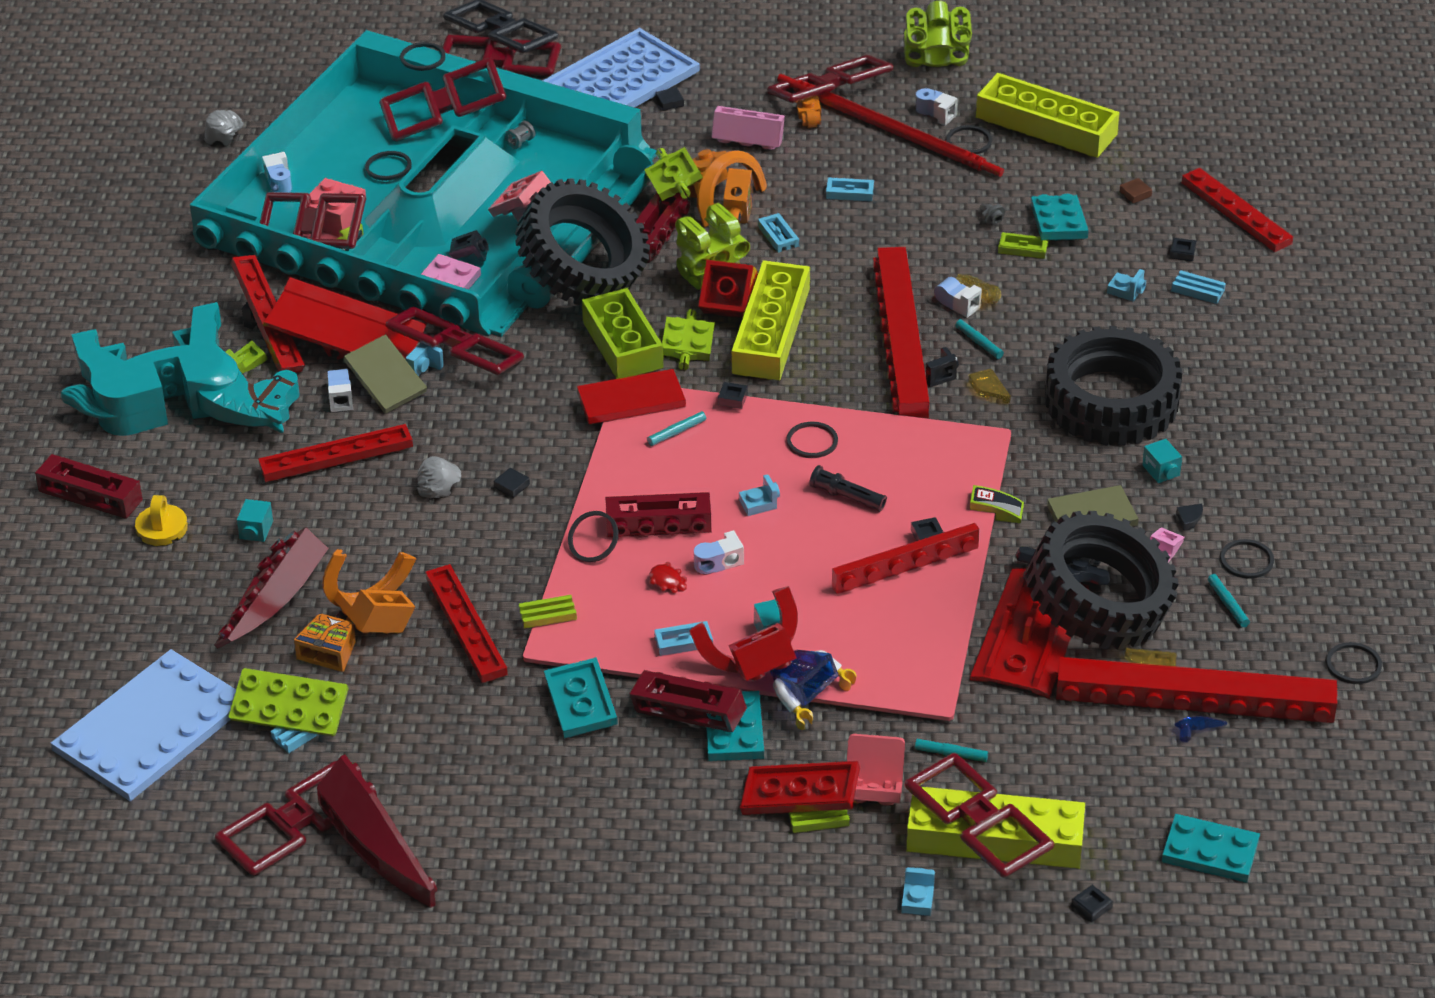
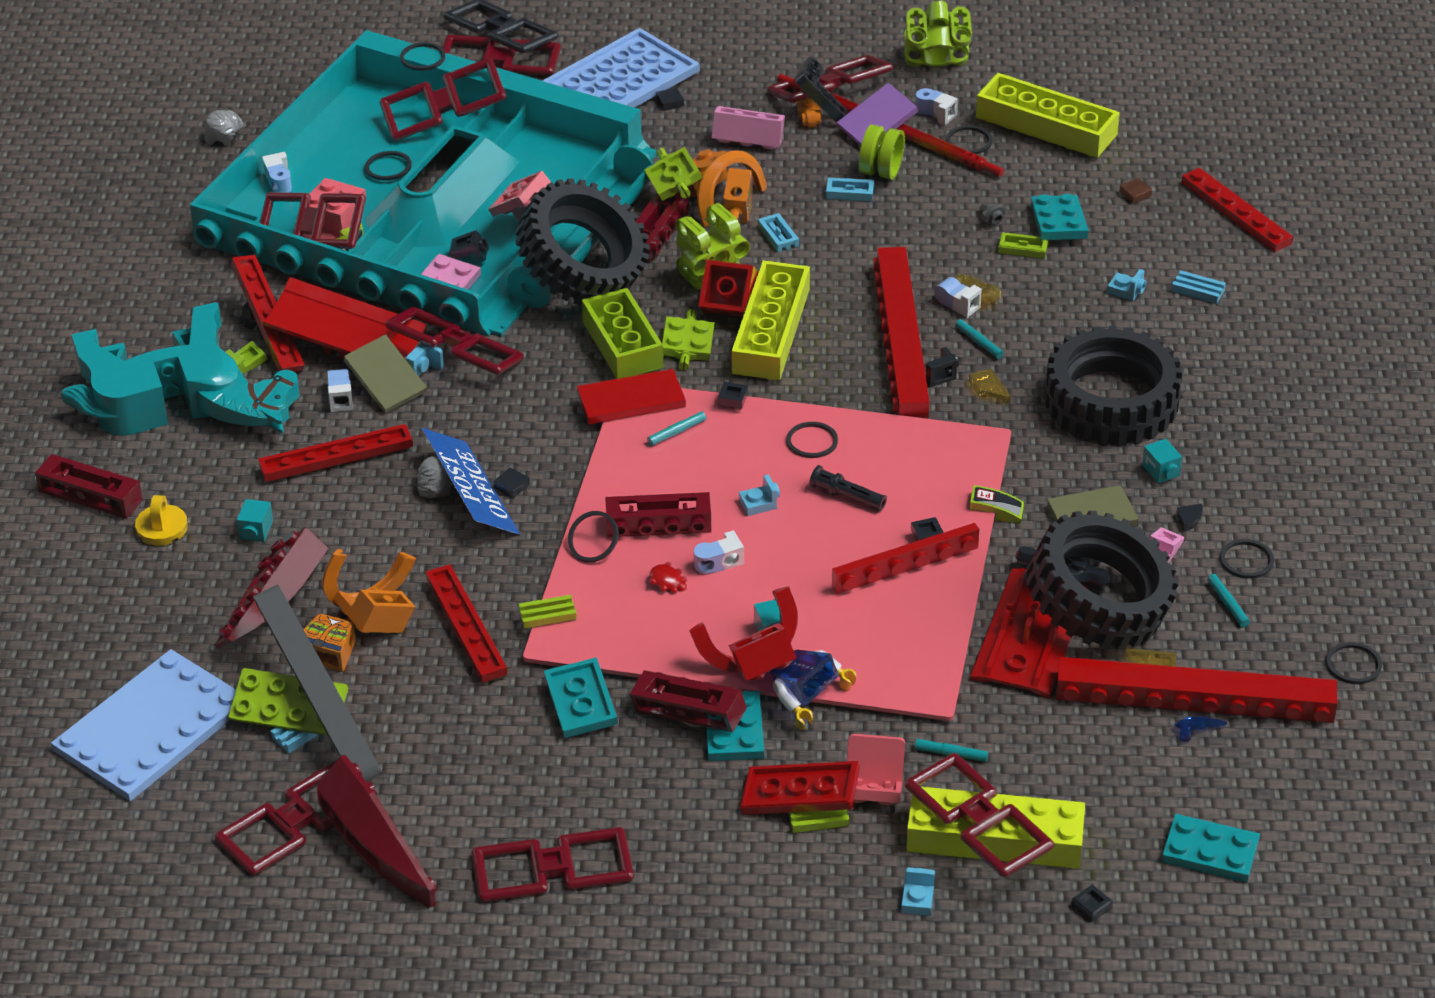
dark grey bush [505,121,535,149] -> none
medium azure tile [654,621,713,656] -> none
black tile [1170,238,1197,261] -> none
none -> dark grey beam [253,584,382,782]
none -> blue sticker [421,427,521,535]
none -> dark red bar [471,827,634,902]
none -> black beam [795,56,849,122]
none -> medium lavender tile [837,83,918,146]
none -> lime wheel [859,124,905,180]

